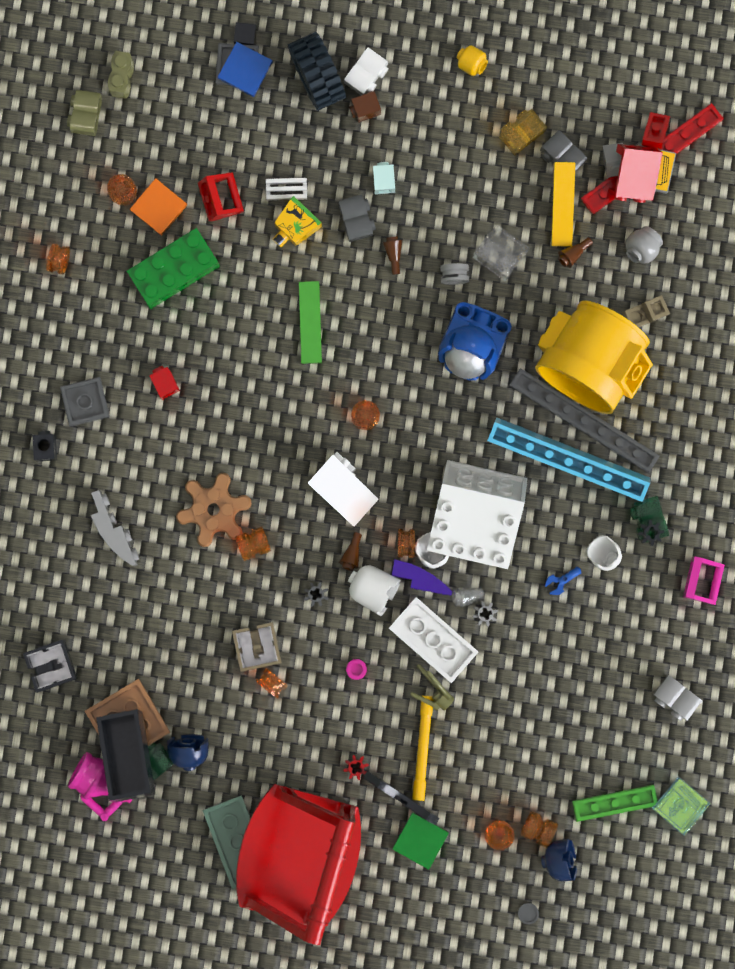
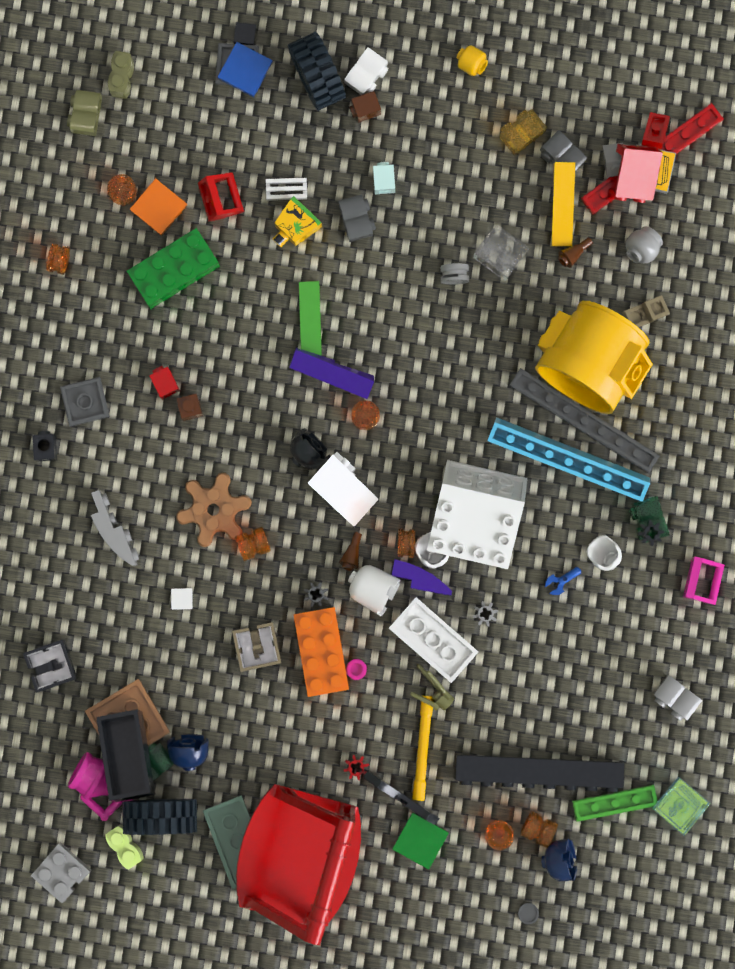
clear orange wheel [255,668,288,699] -> none
reddish brown cone [382,236,403,275] -> none
blue piece [439,302,512,380] -> none
clear cone [452,588,484,608] -> none
none -> light grey piece [31,843,92,903]
none -> yellowish green brick [105,824,144,870]
none -> black wheel [122,799,197,835]
none -> white tile [171,588,193,610]
none -> reddish brown brick [177,394,203,421]
none -> dark purple slope [289,348,374,399]
none -> black cylinder [290,428,331,470]
none -> orange brick [293,607,349,697]
none -> black brick [455,755,624,792]

